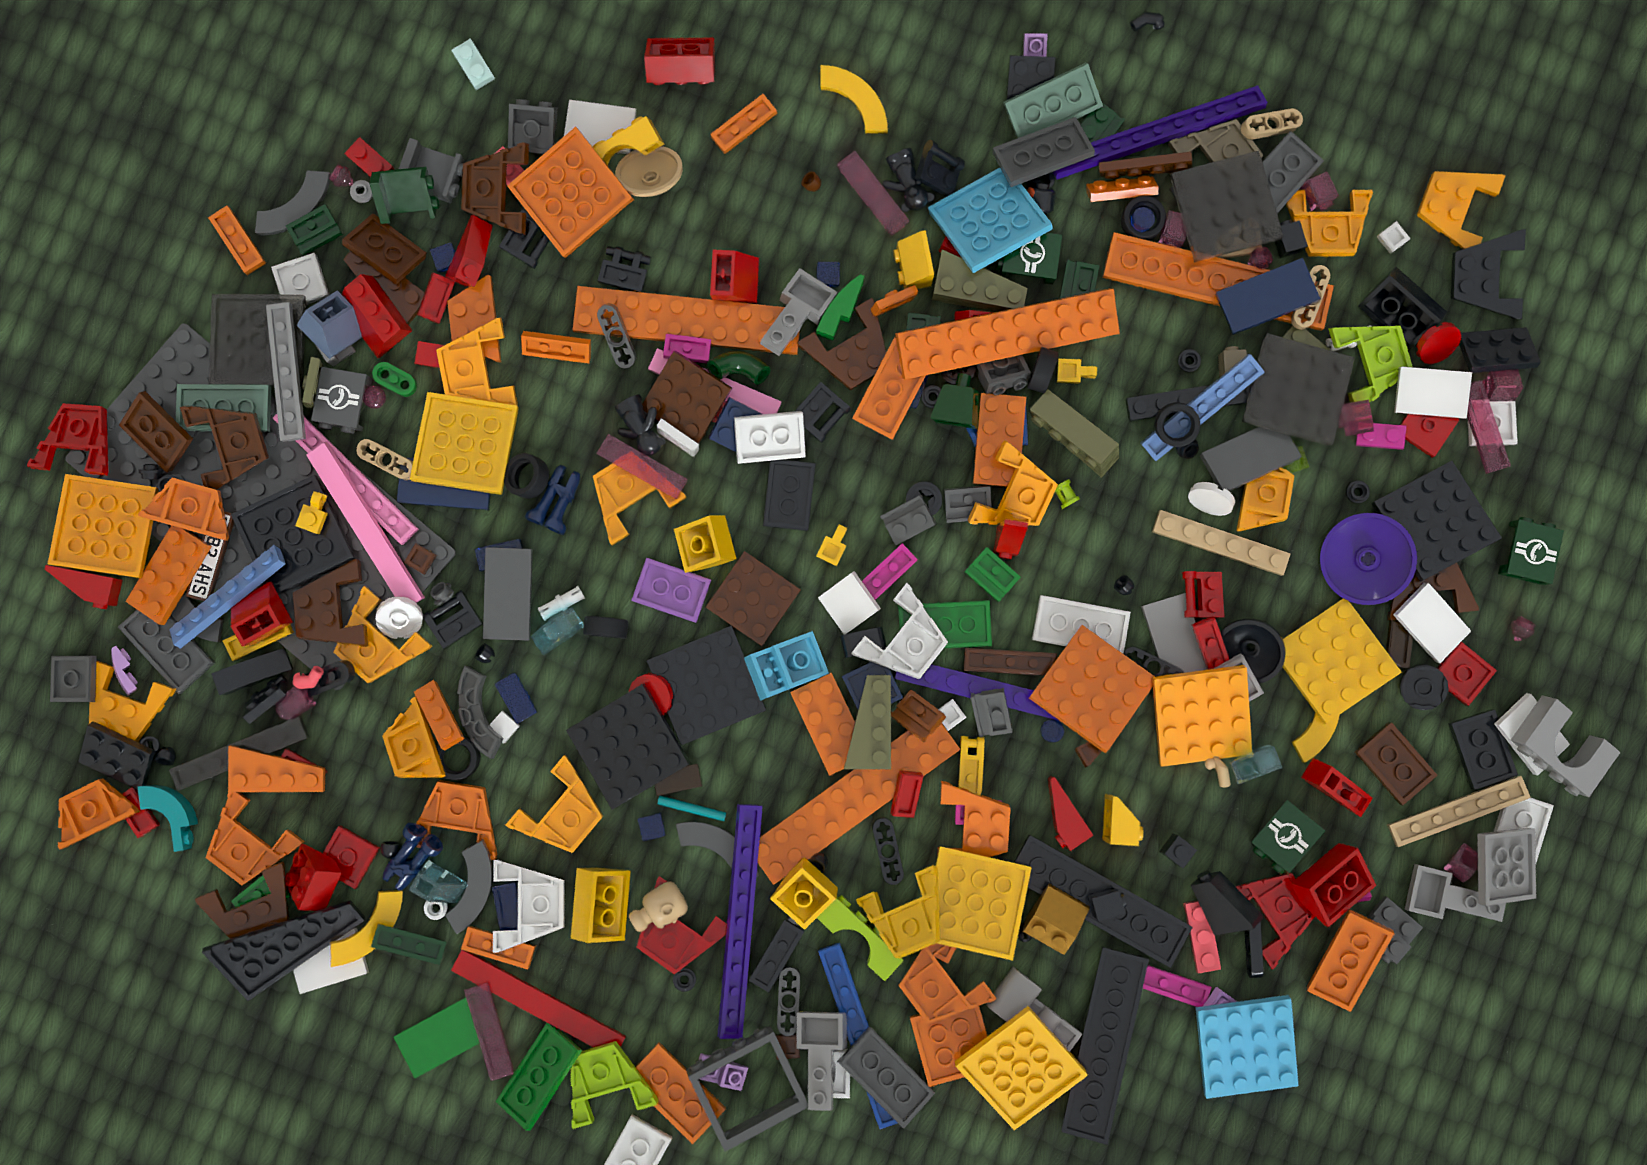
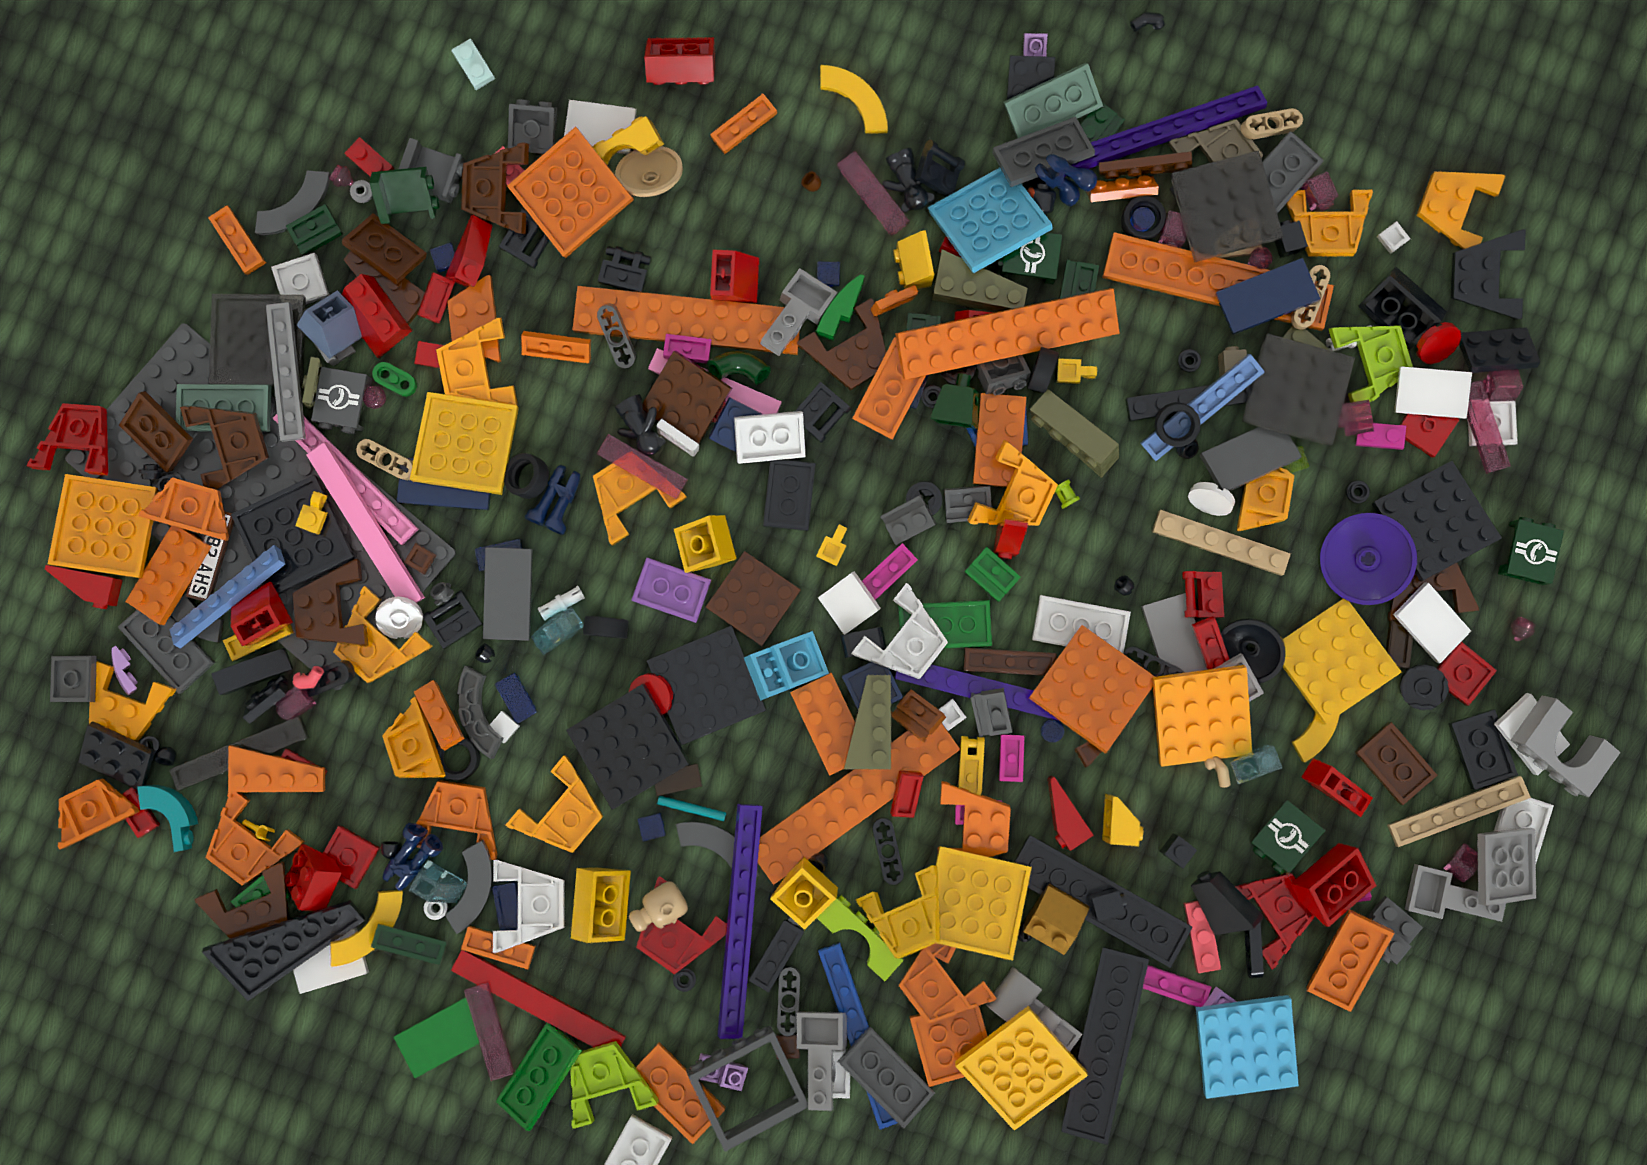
none -> yellow hand [242,819,275,841]
none -> dark pink plate [999,735,1024,782]
none -> dark blue piece [1035,154,1097,206]

